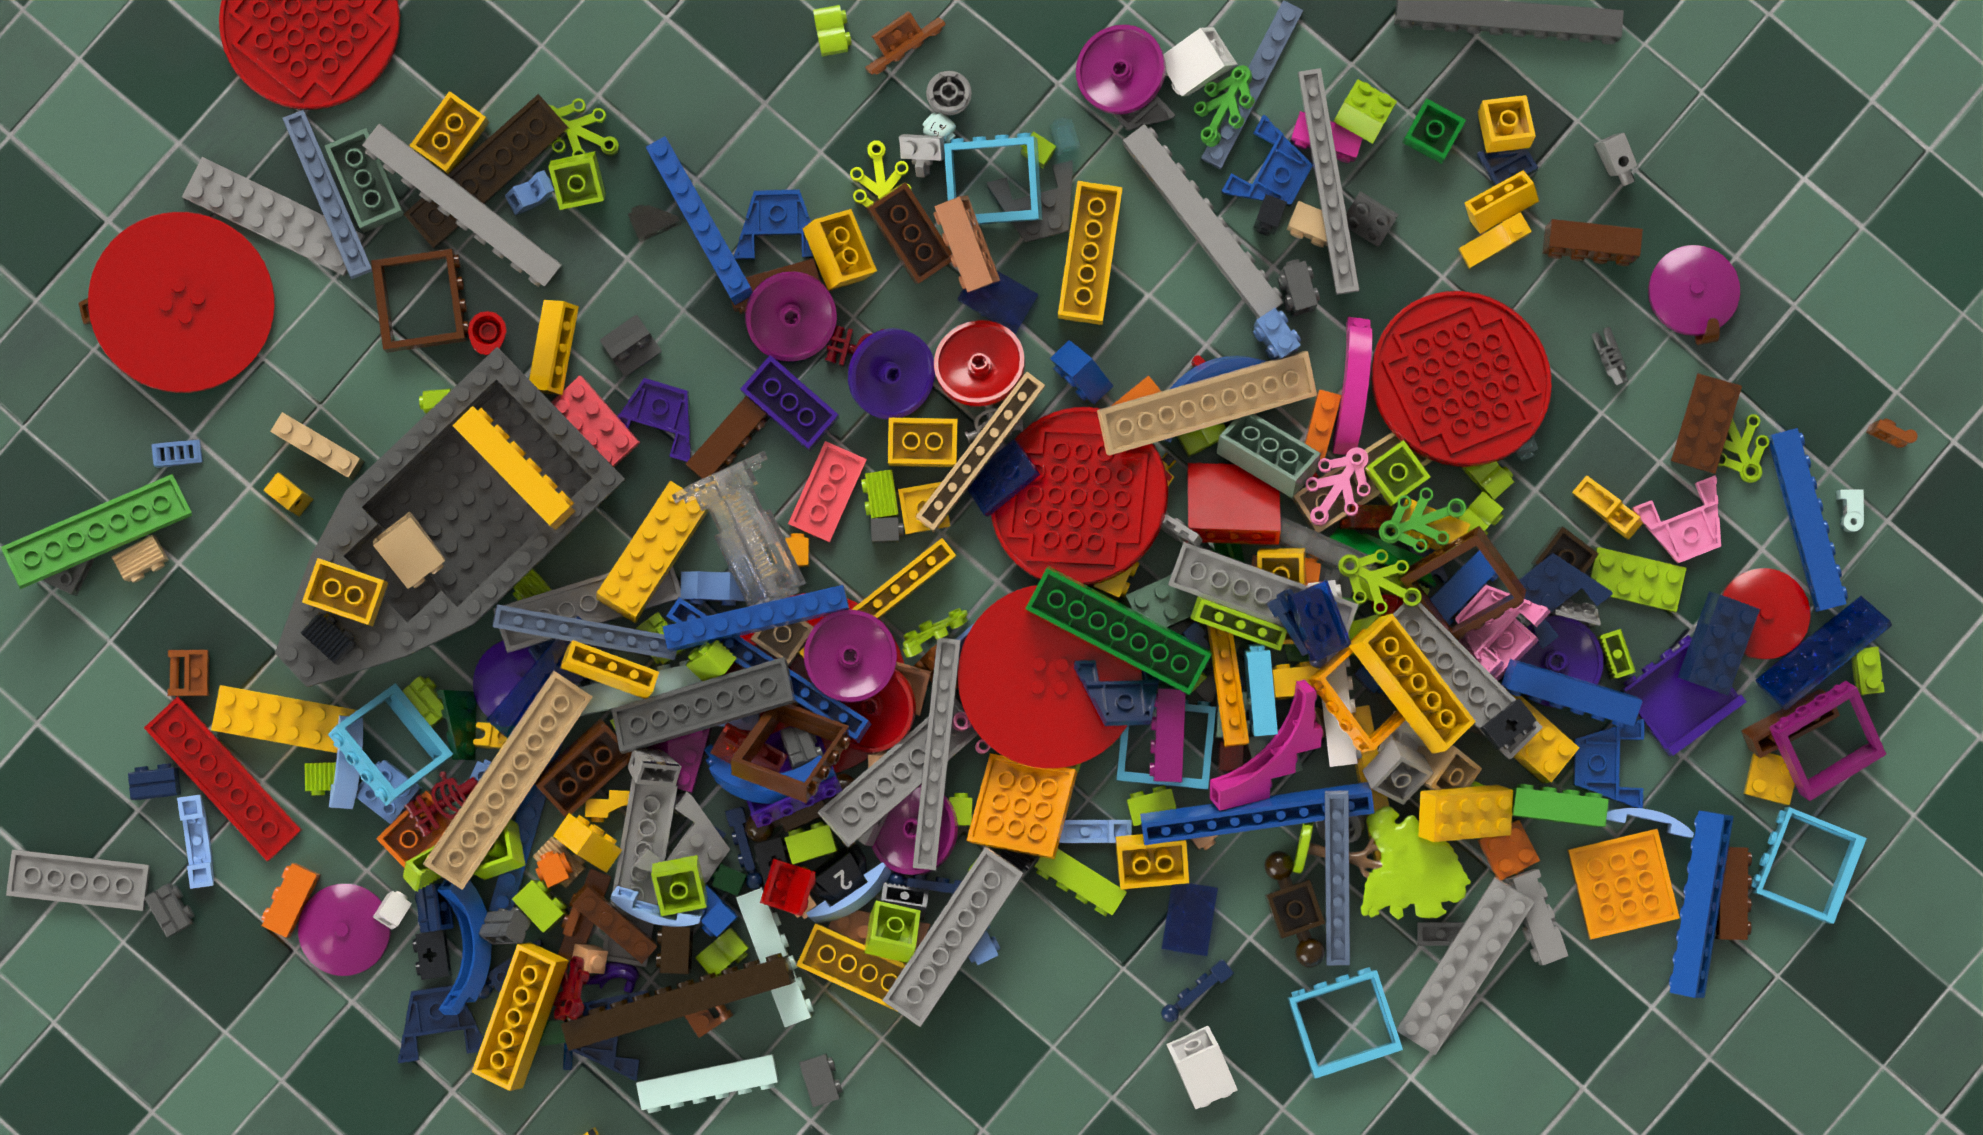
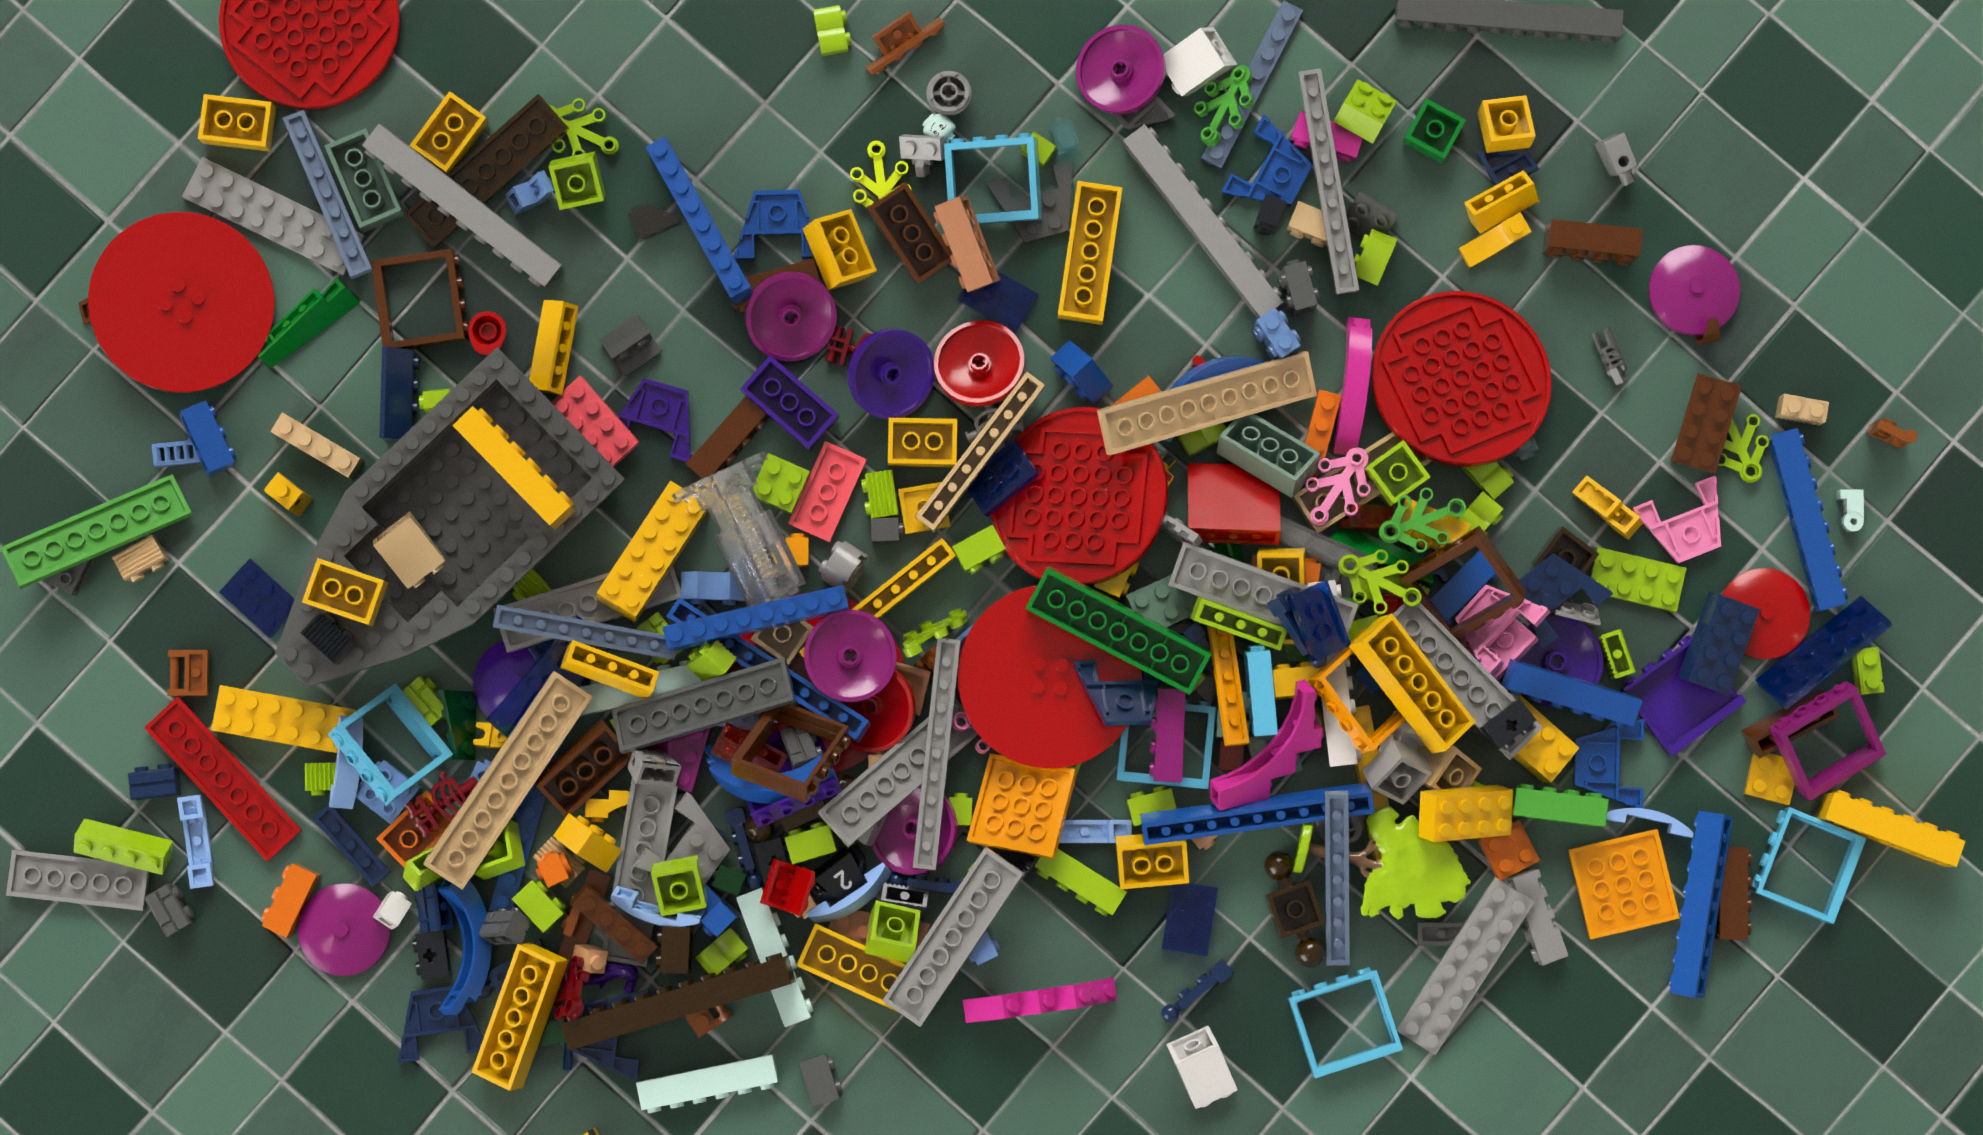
none -> lime brick [73,818,173,875]
none -> blue brick [179,401,236,477]
none -> yellow brick [198,94,276,152]
none -> clear blue plate [219,559,295,638]
none -> green wedge [258,277,360,368]
none -> dark blue plate [312,804,391,887]
none -> dark blue slope [379,347,420,443]
none -> lime brick [750,453,811,515]
none -> light grey brick [818,541,869,593]
none -> lime brick [952,525,1006,575]
none -> dark pink arch [963,977,1117,1023]
none -> lime brick [1354,229,1397,286]
none -> tan brick [1775,394,1829,427]
none -> yellow brick [1816,790,1966,867]

